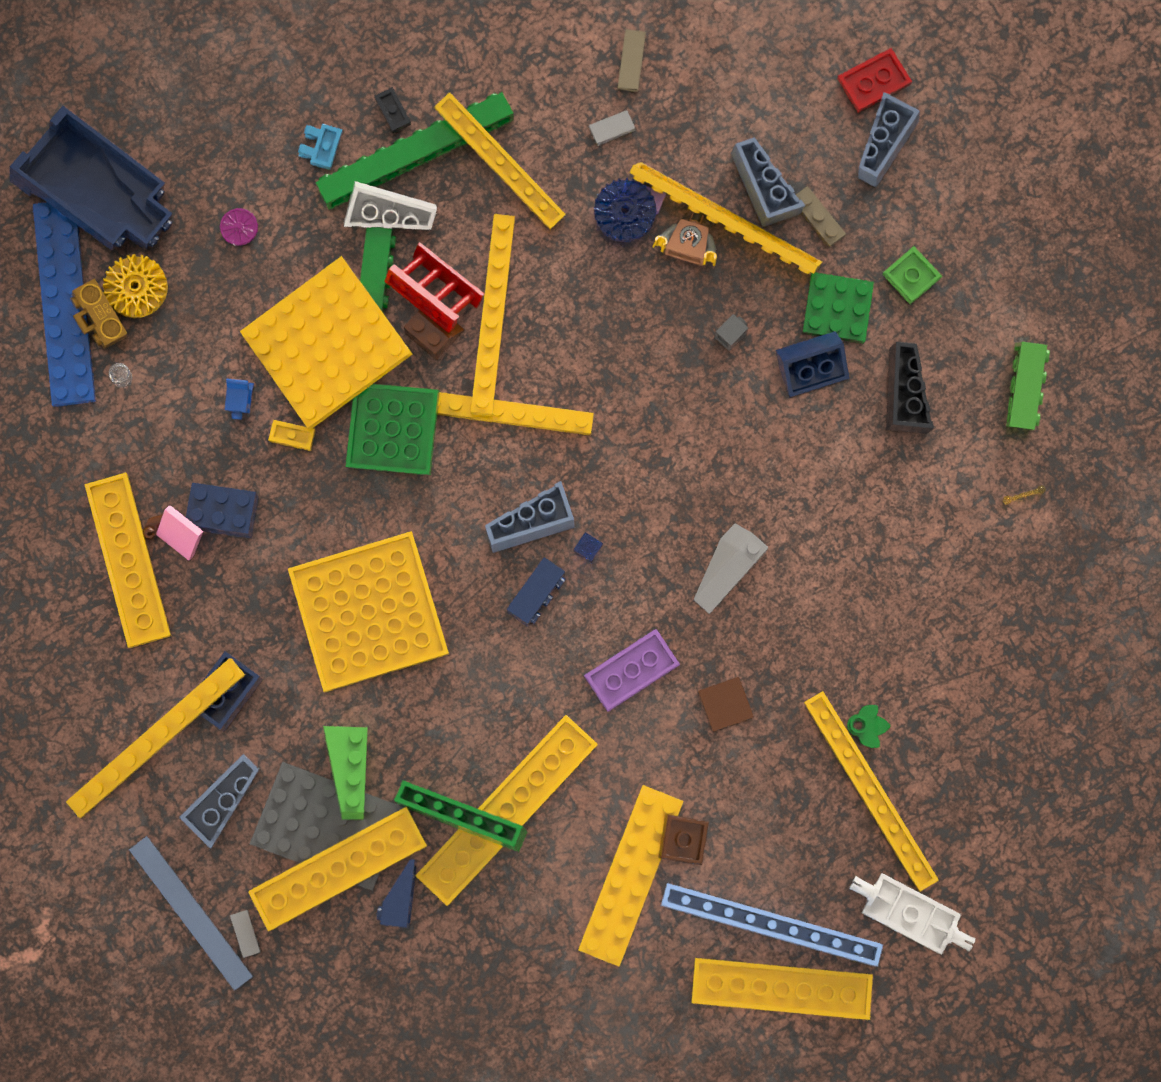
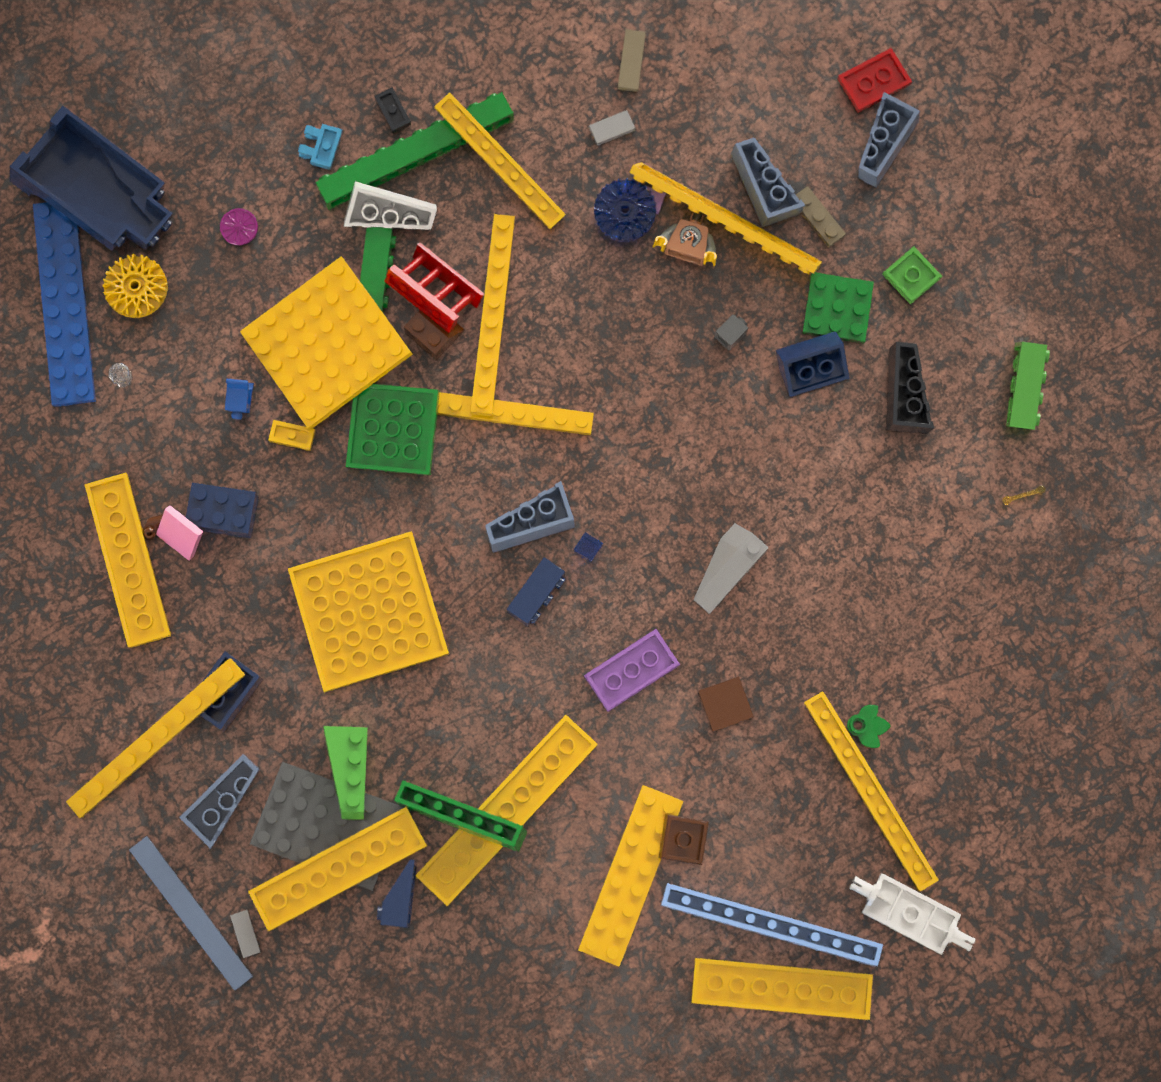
pearl gold piece [70,278,128,349] -> none

